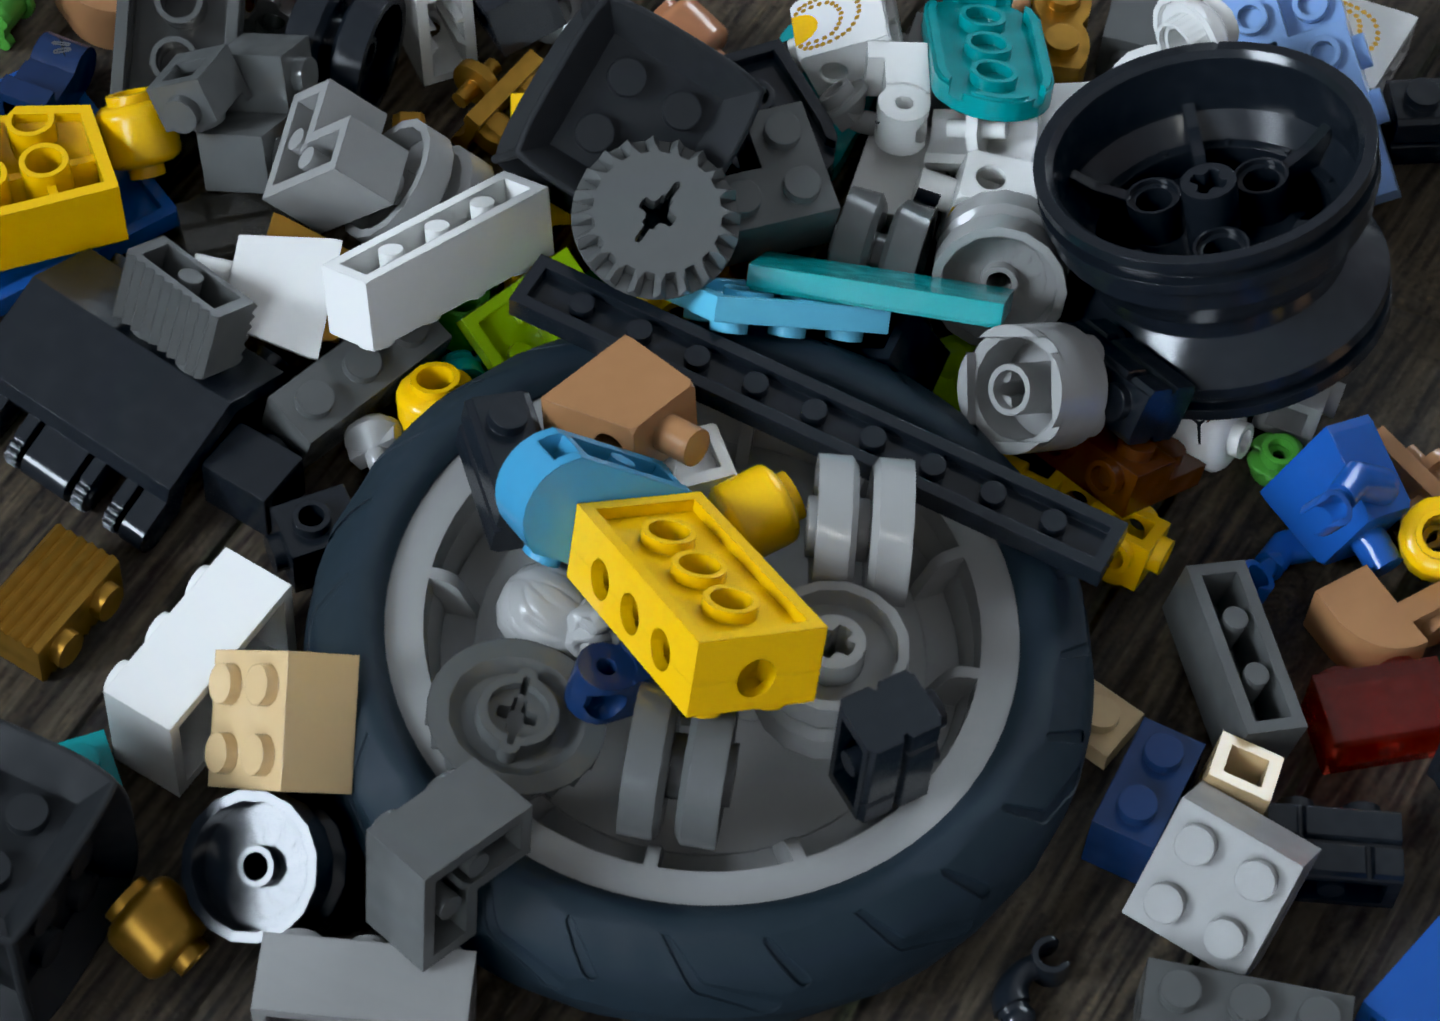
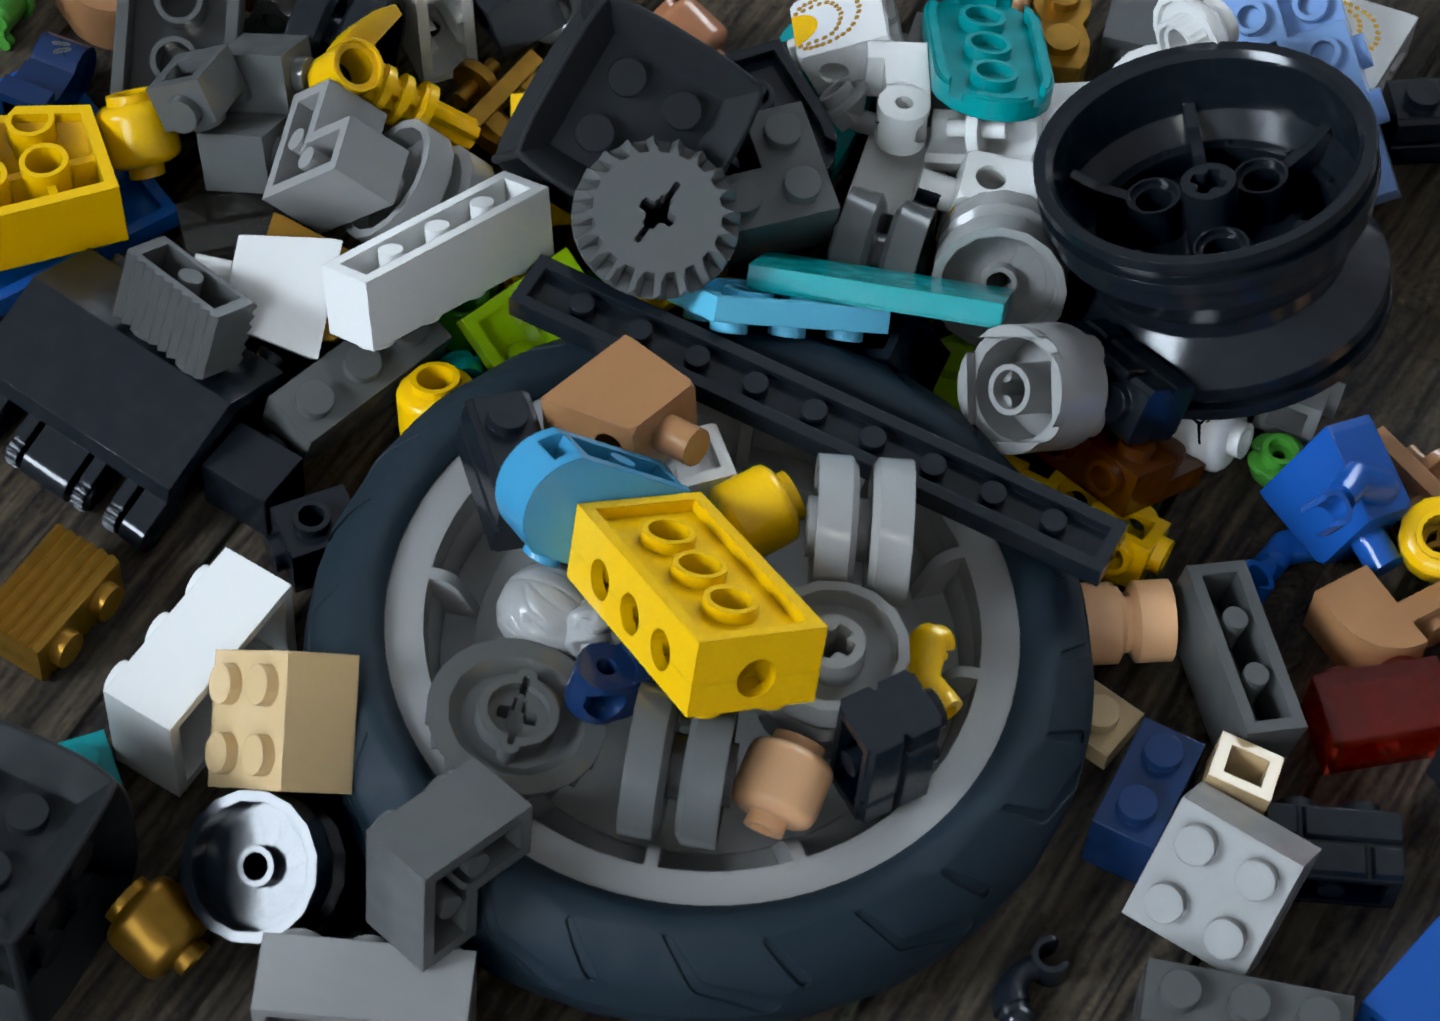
light grey plate [344,413,403,470] -> none
none -> yellow piece [307,4,481,151]
none -> light nougat head [732,729,834,839]
none -> yellow arm [908,622,963,720]
none -> light nougat wheel [1080,579,1178,665]

